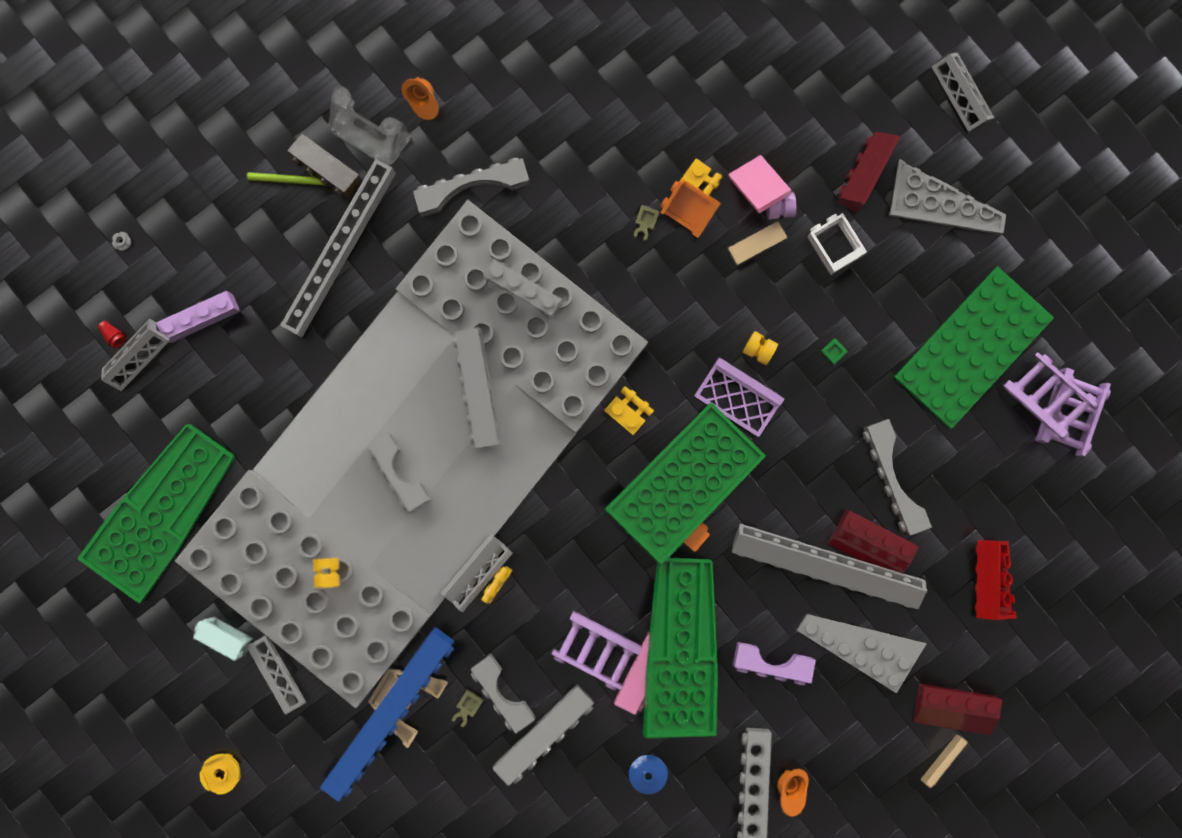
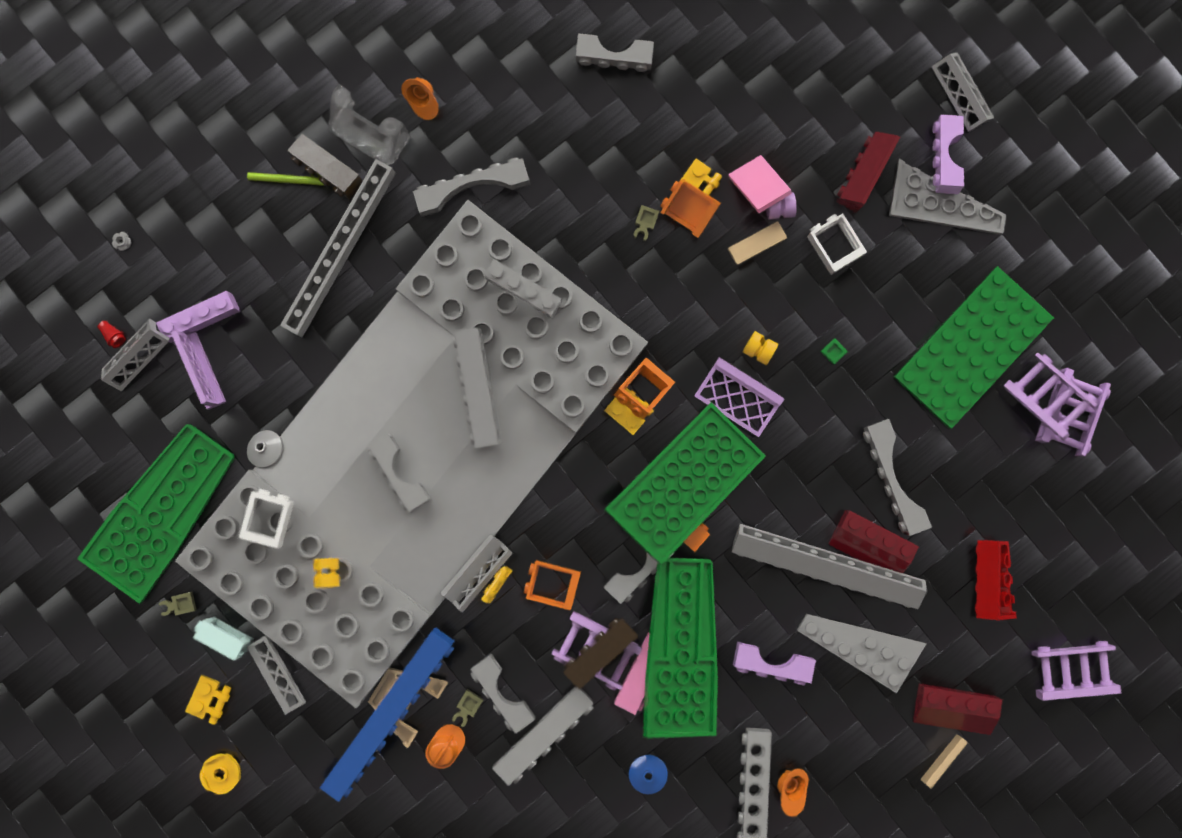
none -> olive plate [159,592,196,616]
none -> lavender fence [171,330,226,410]
none -> yellow plate [185,675,231,725]
none -> white window [239,489,294,548]
none -> light grey dish [247,430,283,468]
none -> orange piece [426,724,465,769]
none -> orange window [523,560,581,610]
none -> dark brown brick [563,617,638,690]
none -> light grey arch [576,33,654,72]
none -> light grey arch [604,552,674,604]
none -> orange window [614,358,675,420]
none -> lavender arch [933,115,964,194]
none -> lavender fence [1031,641,1121,700]

